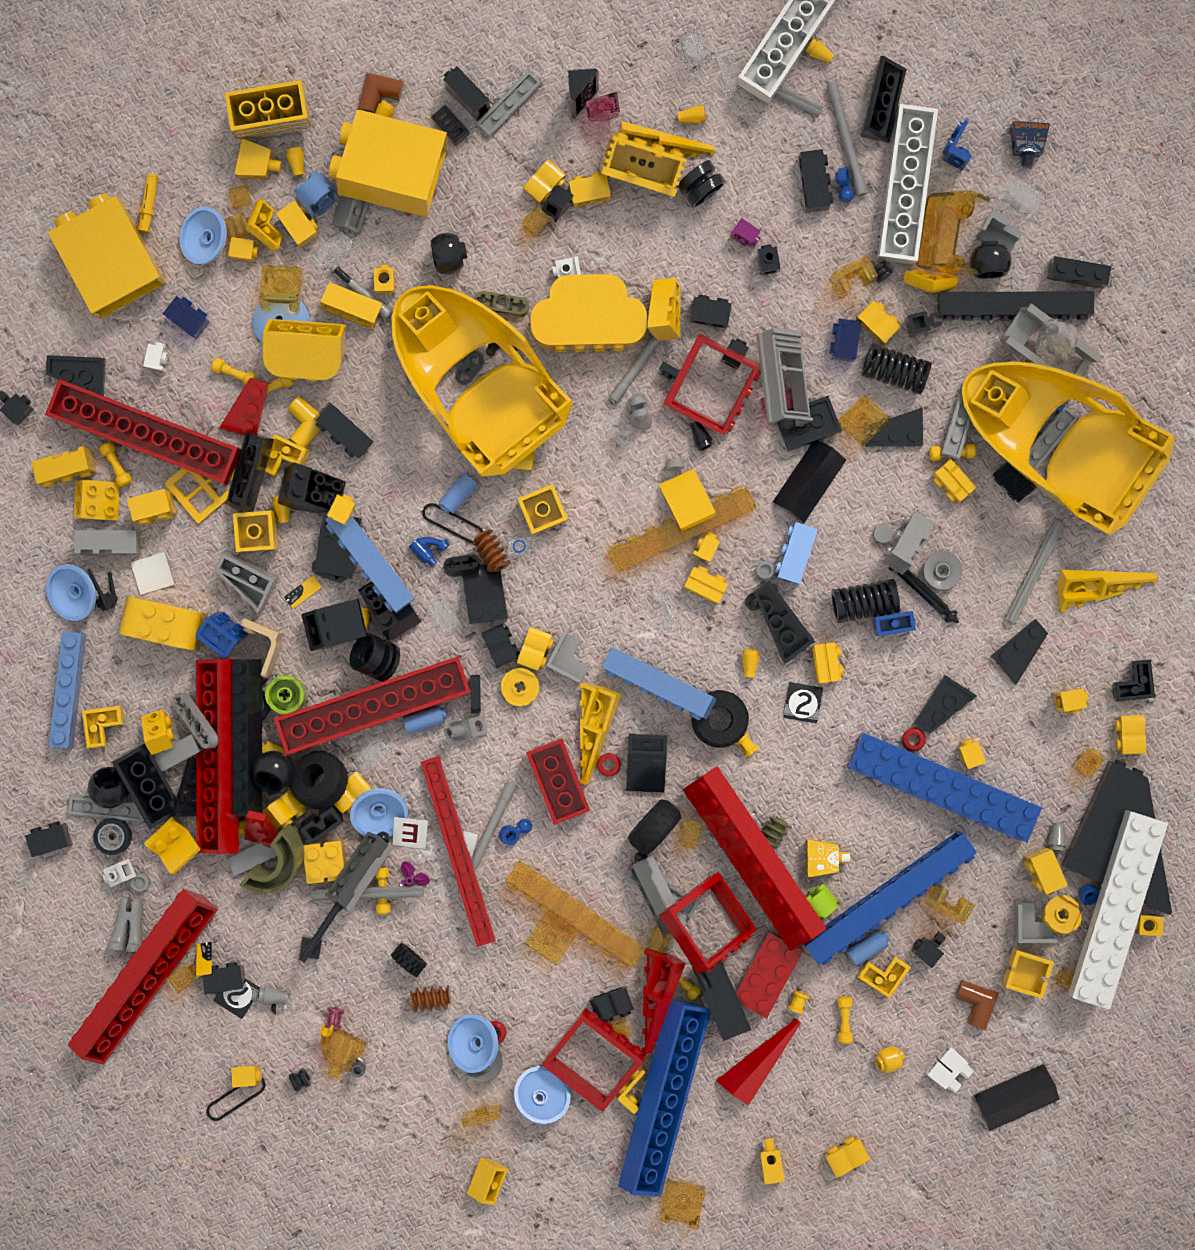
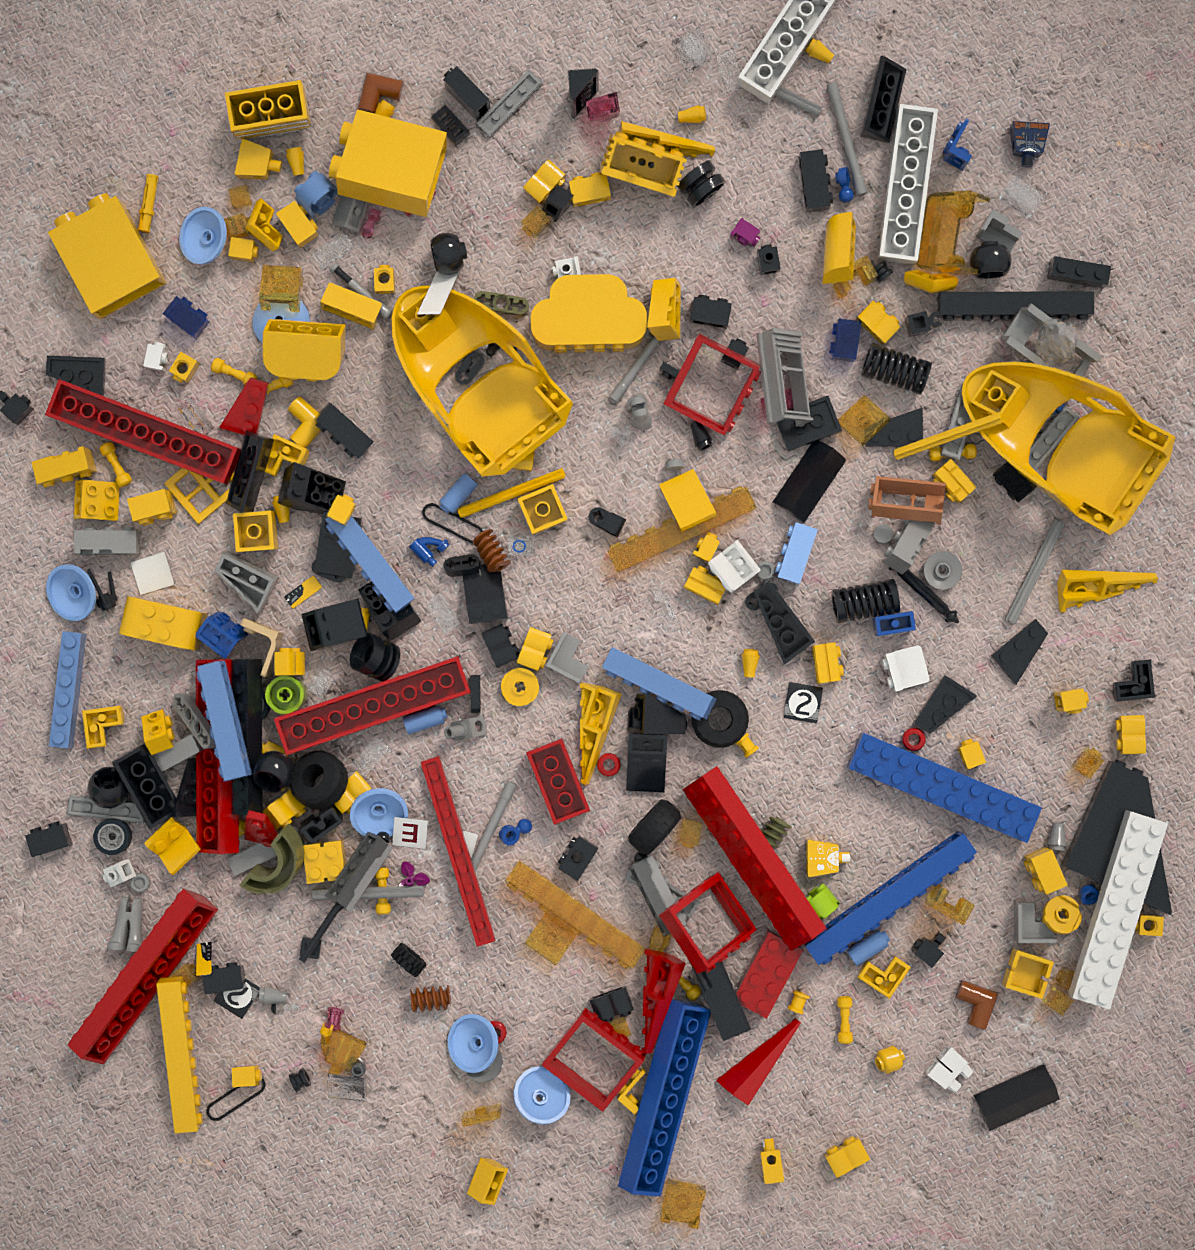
none -> yellow brick [157,976,203,1133]
none -> yellow brick [169,351,200,383]
none -> medium blue brick [197,661,252,781]
none -> yellow brick [274,648,305,675]
none -> clear brick [306,668,336,699]
none -> clear tile [327,1074,367,1102]
none -> clear pink arm [362,208,381,239]
none -> white sticker [417,271,459,314]
none -> yellow axle [457,468,566,518]
none -> black brick [557,835,599,881]
none -> black piece [588,507,626,537]
none -> black slope [627,694,687,734]
none -> white bracket [708,540,761,593]
none -> yellow brick [822,212,856,284]
none -> nougat door [868,476,946,525]
none -> white bracket [882,645,929,692]
none -> yellow axle [894,412,1003,460]
none -> clear yellow brick [1042,986,1074,1016]

